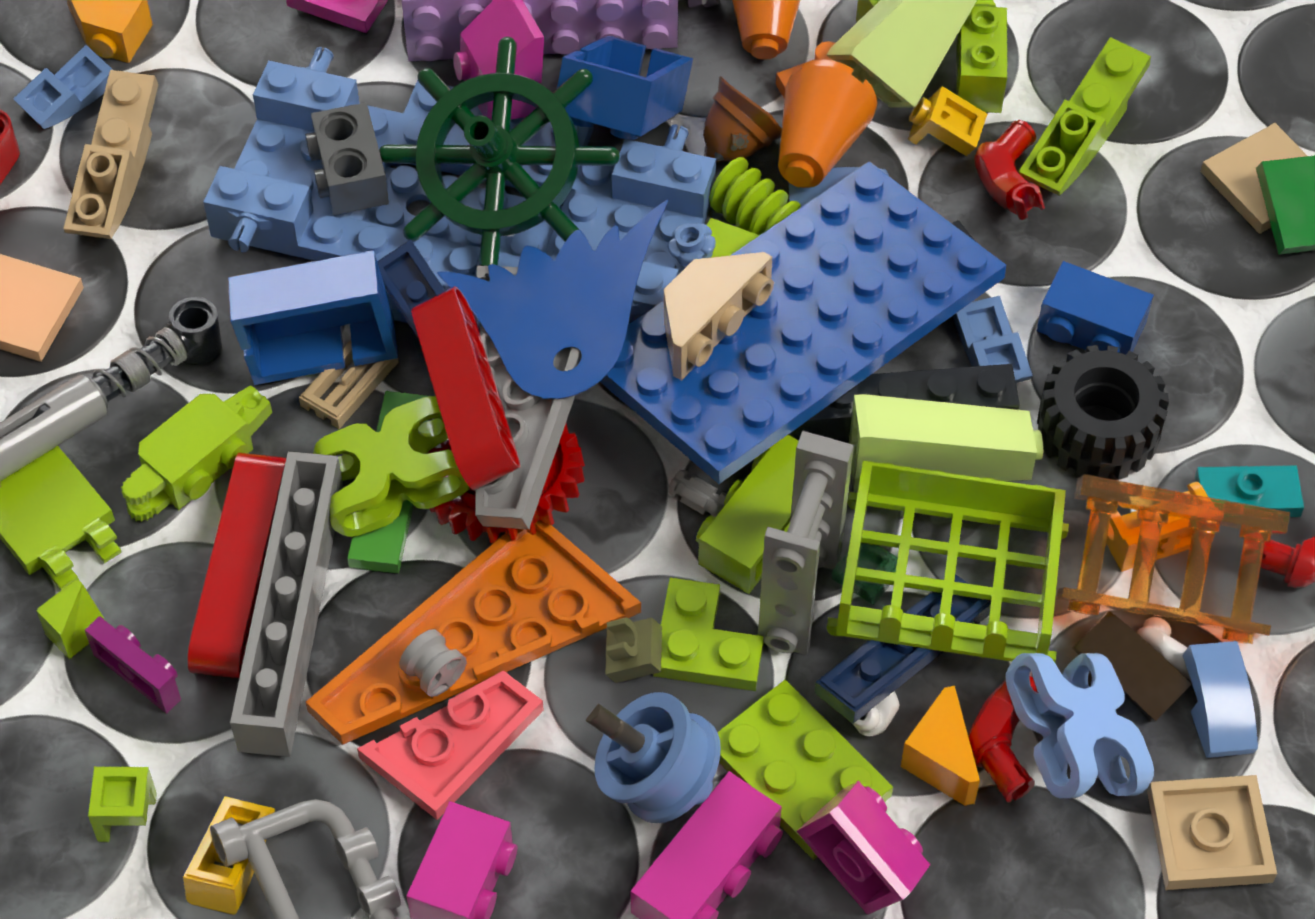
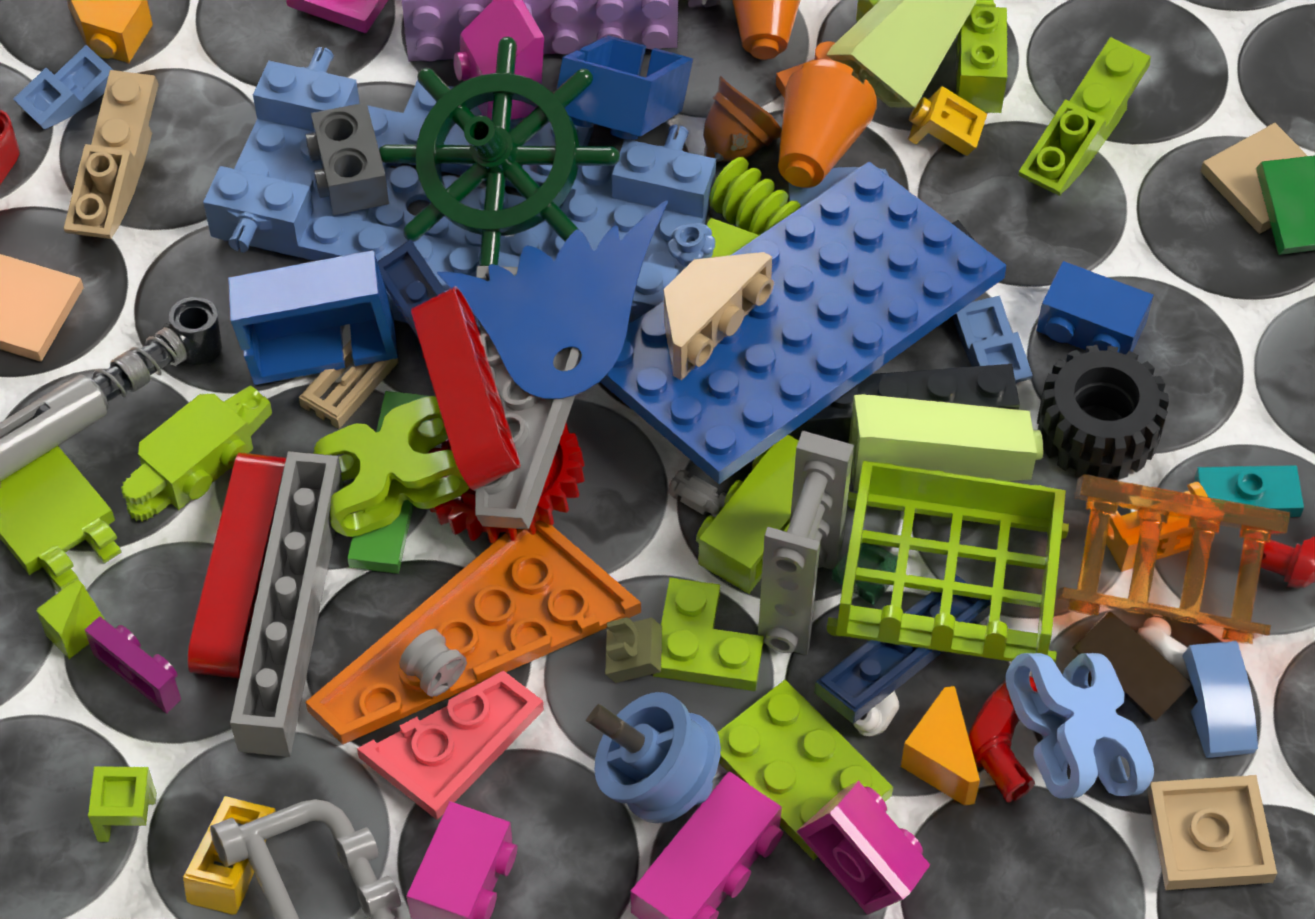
red arm [974,120,1045,220] -> none

